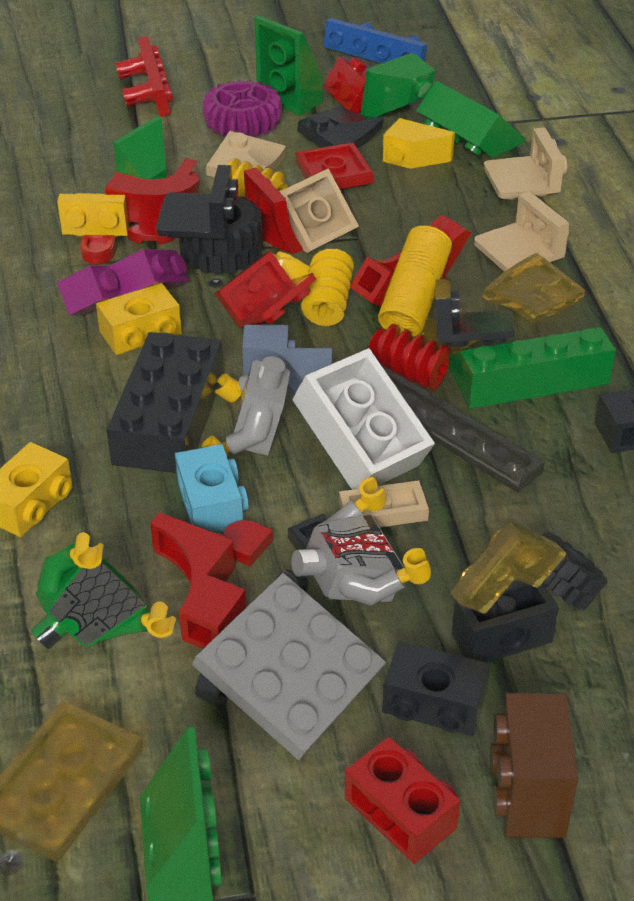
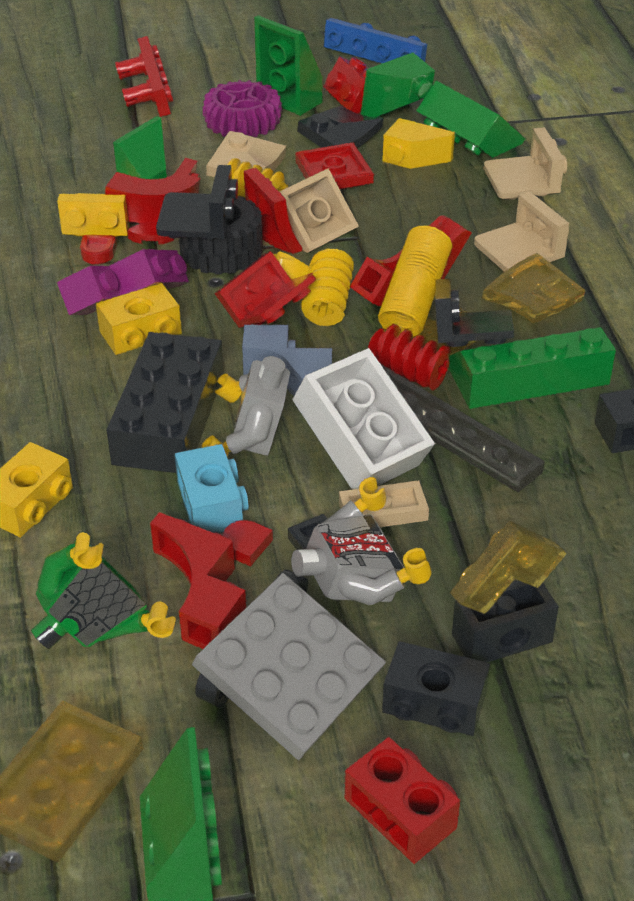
reddish brown brick [490,693,578,838] -> none
black tyre [522,532,608,610] -> none

